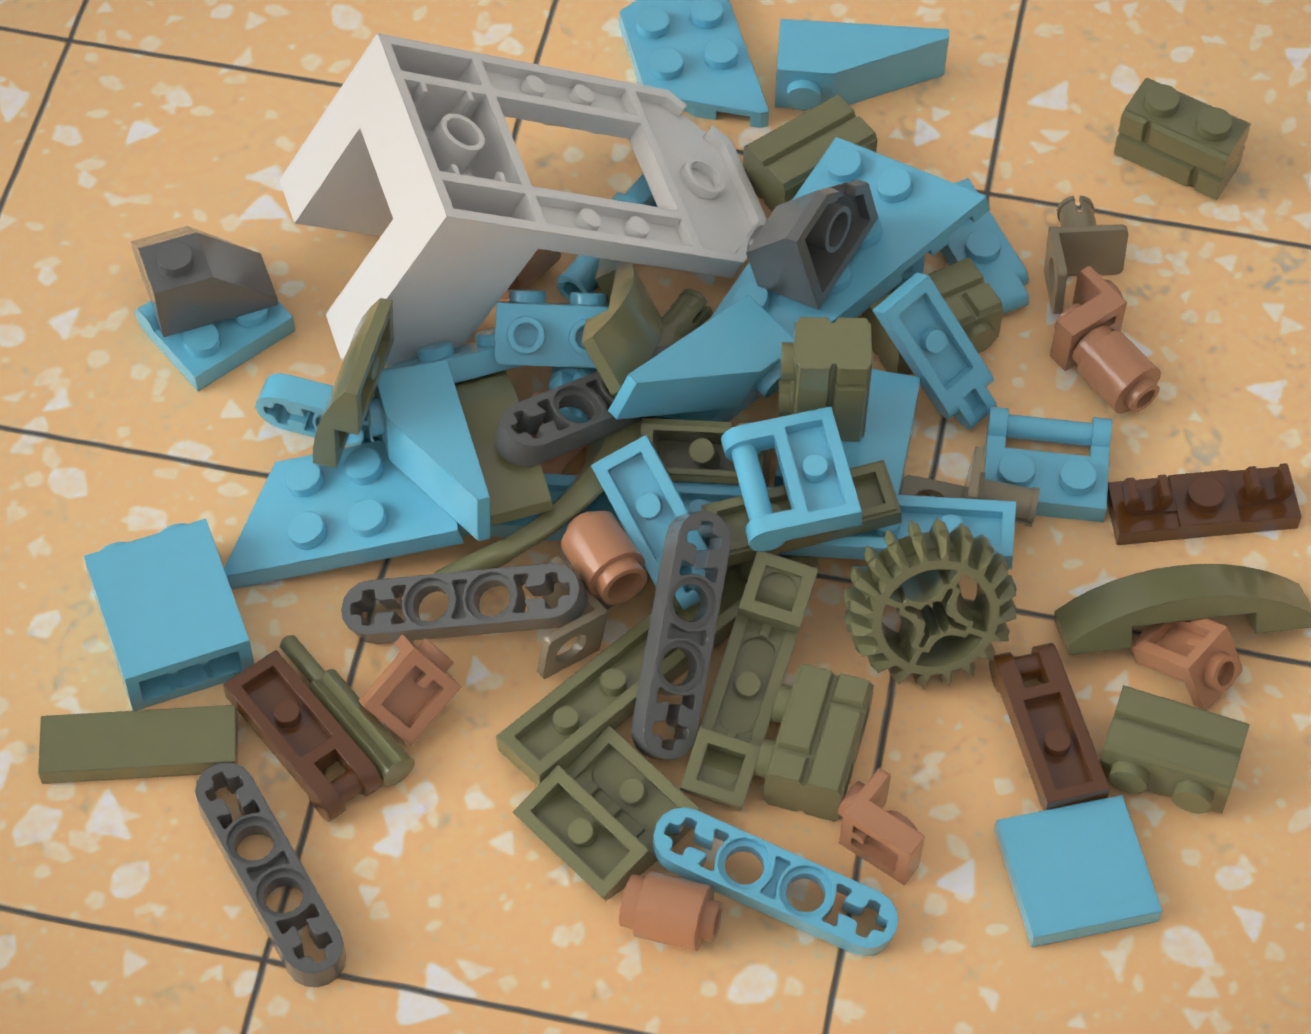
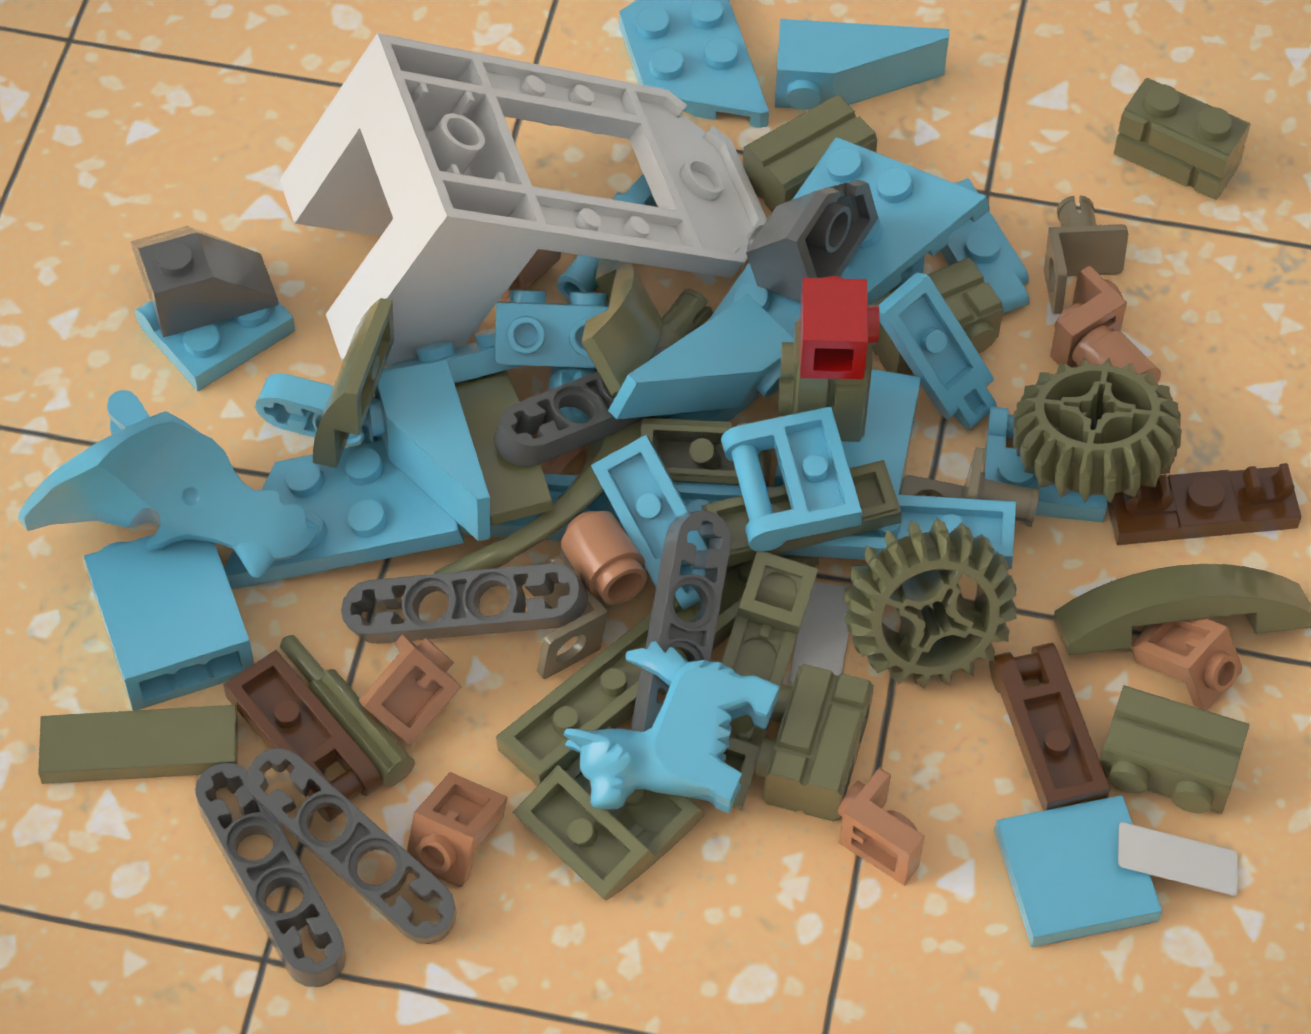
nougat brick [619,871,723,952] -> none
medium azure beam [653,807,898,956] -> none
none -> medium azure animal [18,390,319,578]
none -> dark grey beam [247,748,457,944]
none -> nougat bracket [407,772,508,887]
none -> medium azure animal [563,641,780,814]
none -> white sticker [790,582,849,684]
none -> red brick [800,276,880,380]
none -> olive gear [1013,358,1182,503]
none -> white sticker [1118,822,1238,896]

